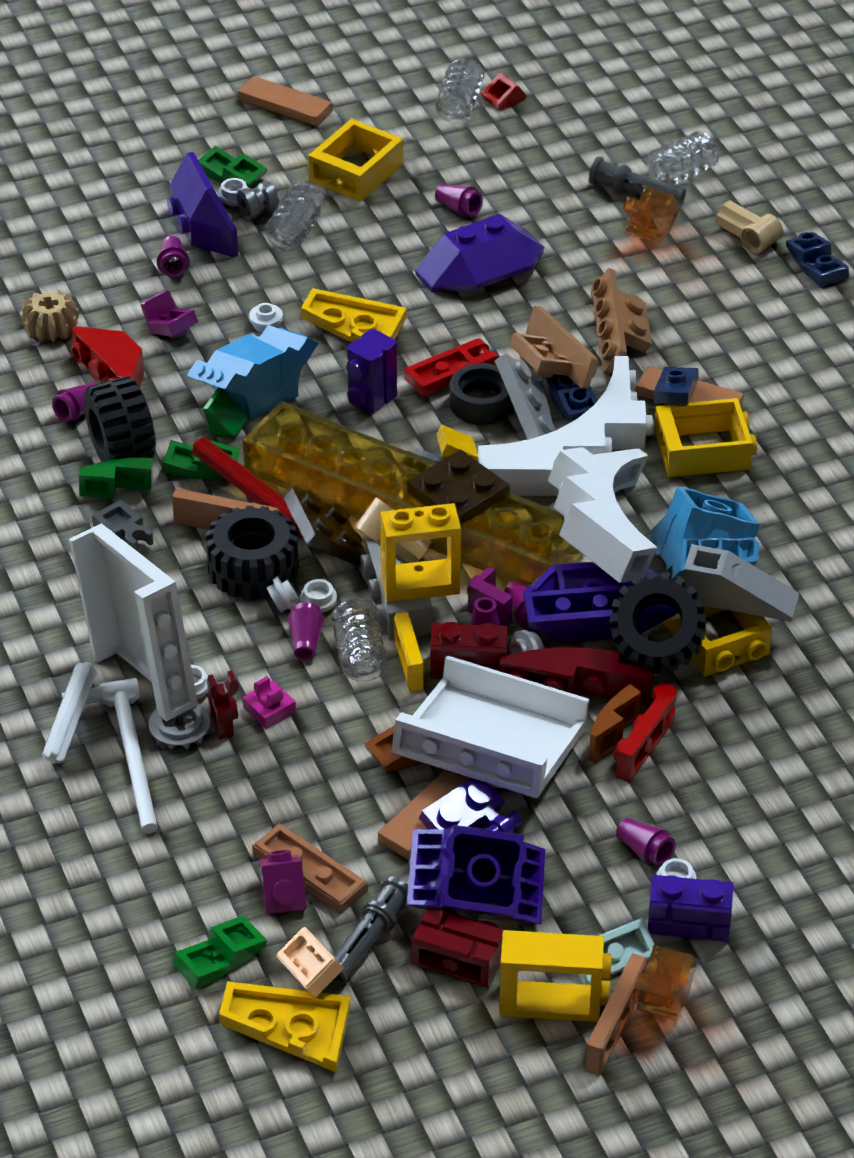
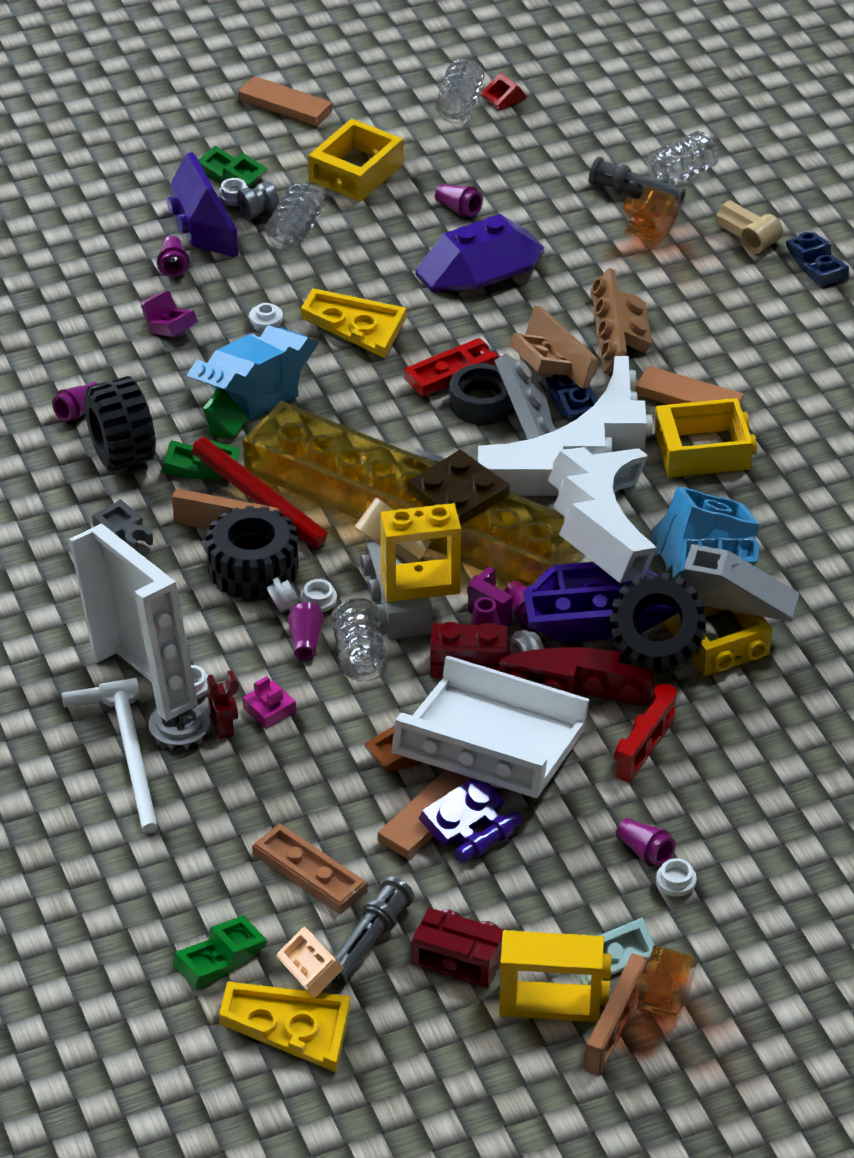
tan gear [21,289,79,343] -> none
white axle [42,662,97,764] -> none
red slope [71,326,144,387] -> none
green slope [79,458,153,499] -> none
magenta bracket [259,850,307,914] -> none
dark brown plate [284,488,366,567] -> none
dark purple brick [346,329,397,414] -> none
yellow tile [394,612,423,692] -> none
dark purple slope [407,825,546,925] -> none
yellow tile [436,424,479,461] -> none
dark orange slope [589,684,641,764] -> none
dark purple brick [648,875,734,942] -> none
dark blue plate [654,367,699,405] -> none

